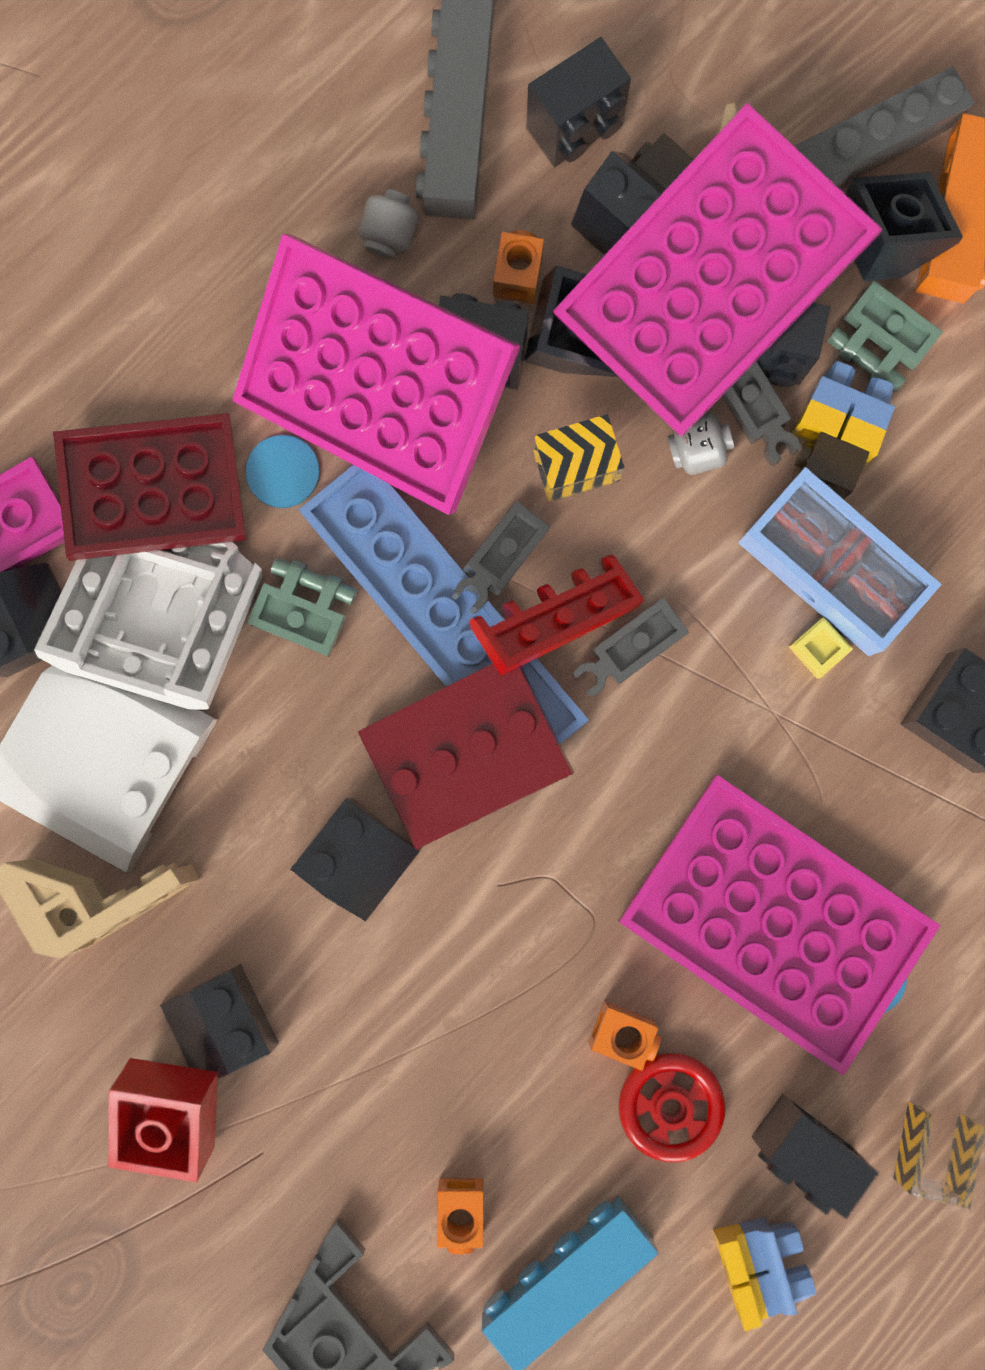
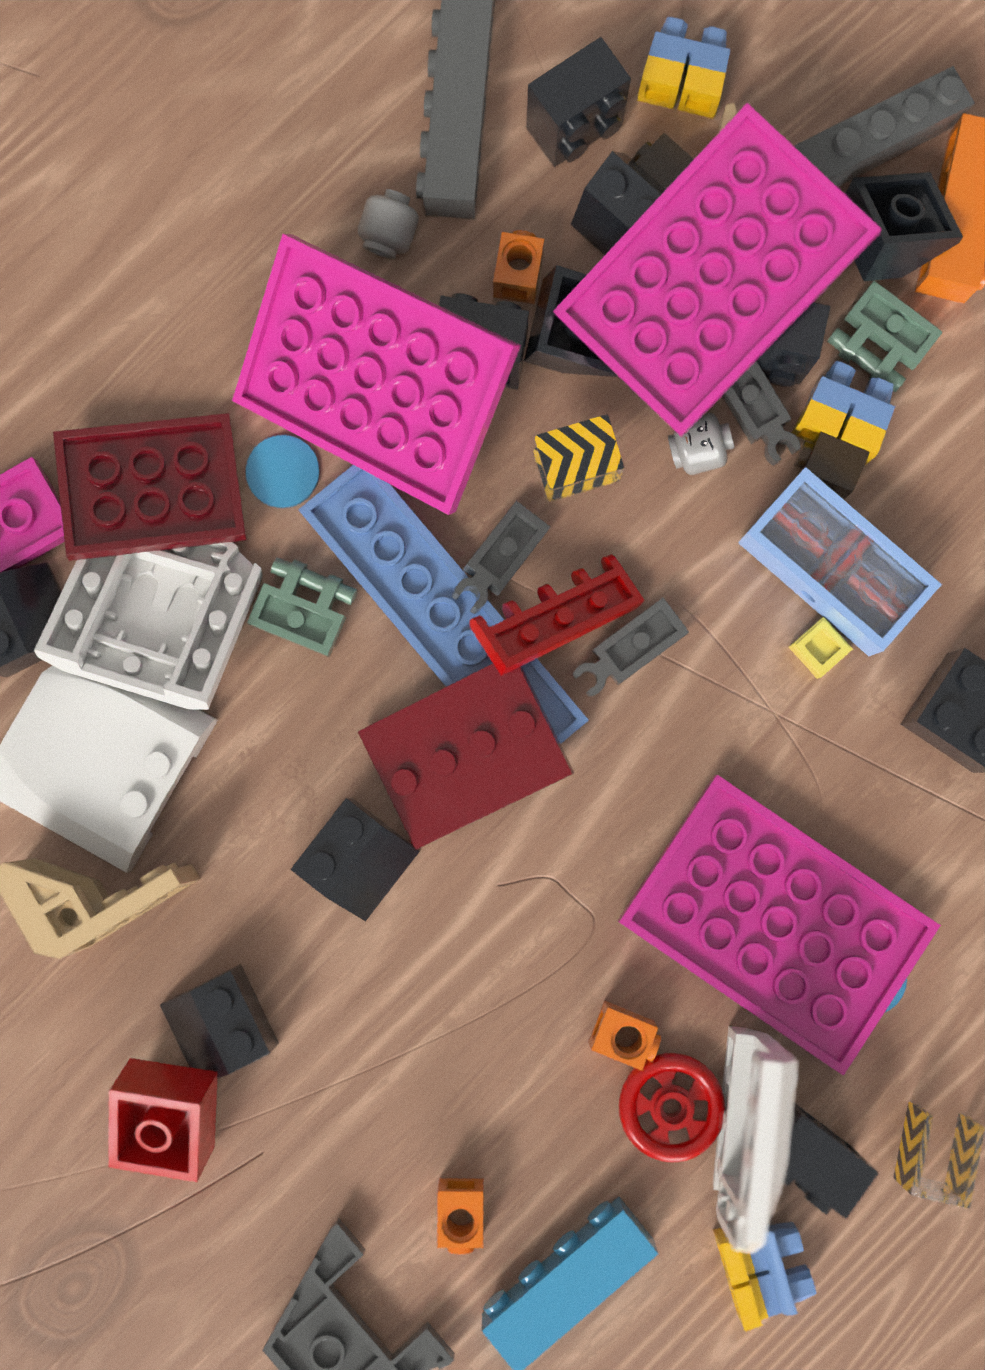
none -> hips [637,17,730,119]
none -> white wedge [713,1026,798,1253]

